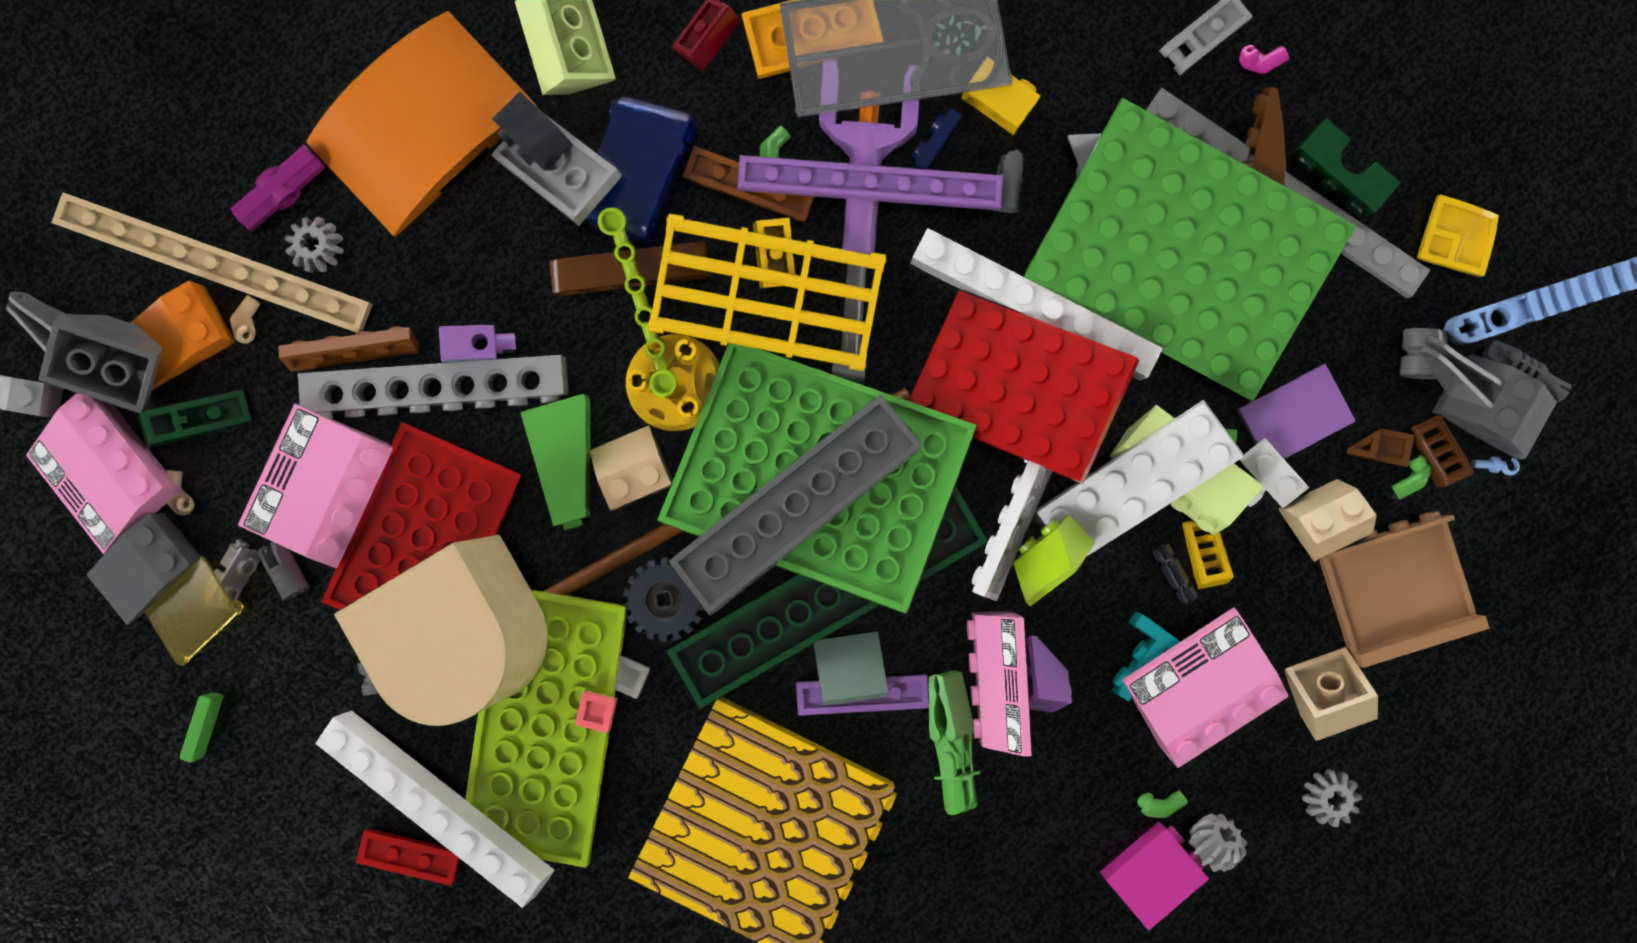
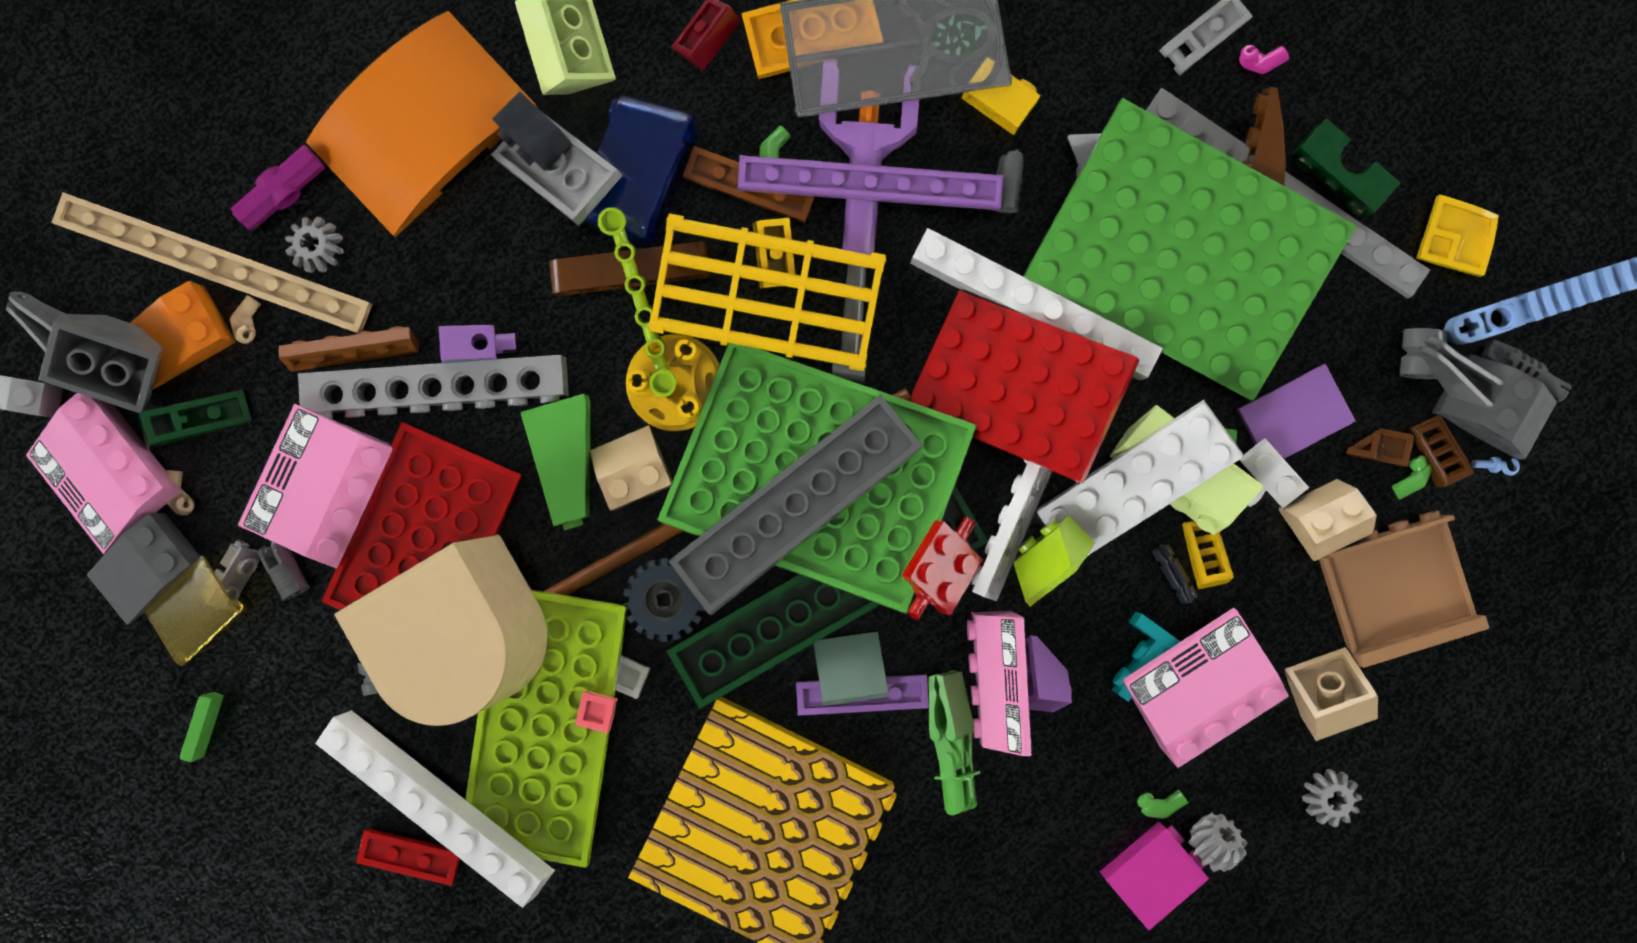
clear blue plate [912,108,962,170] -> none
none -> plate [901,517,983,620]

